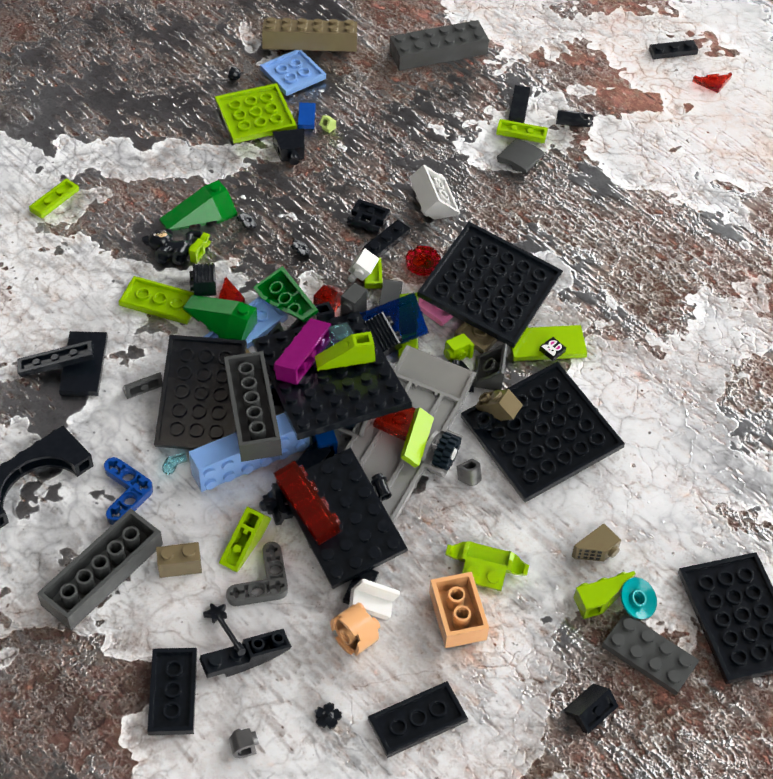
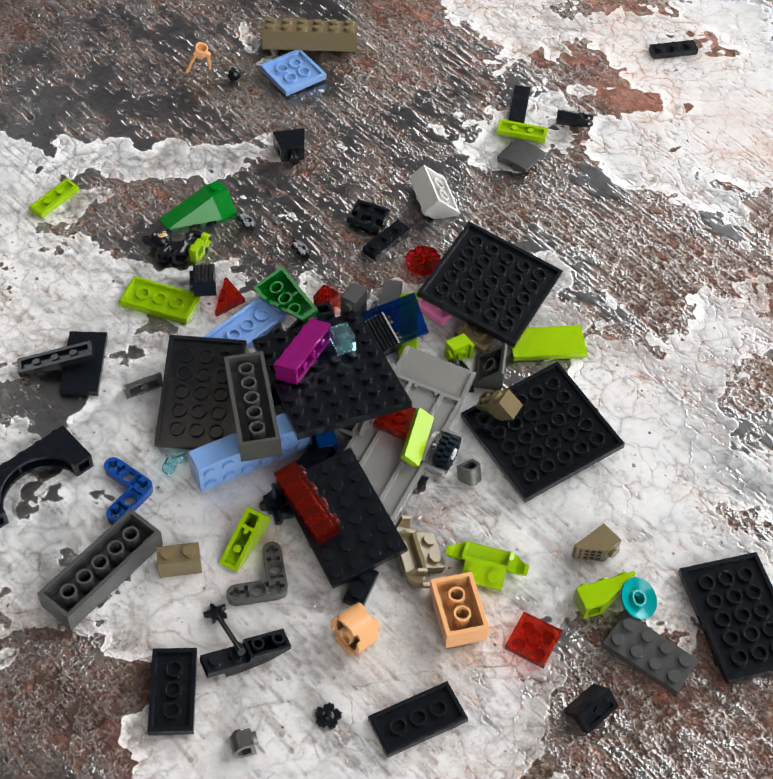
green wedge [183,295,257,340] -> none
lime plate [215,83,297,144] -> none
blue tile [298,102,316,129] -> none
lime slope [315,331,376,371] -> none
yellowish green piece [319,115,336,133] -> none
white brick [348,248,379,283] -> none
white panel [349,579,400,620] -> none
lime tile [364,258,383,289] -> none
black pin [371,473,392,501] -> none
dark grey brick [389,20,489,71] -> none
tile [539,337,566,361] -> none
clear red tile [692,72,732,93] -> none
none -> light nougat plant [185,42,211,74]
none -> dark tan plate [396,515,445,588]
none -> clear red plate [505,612,563,669]

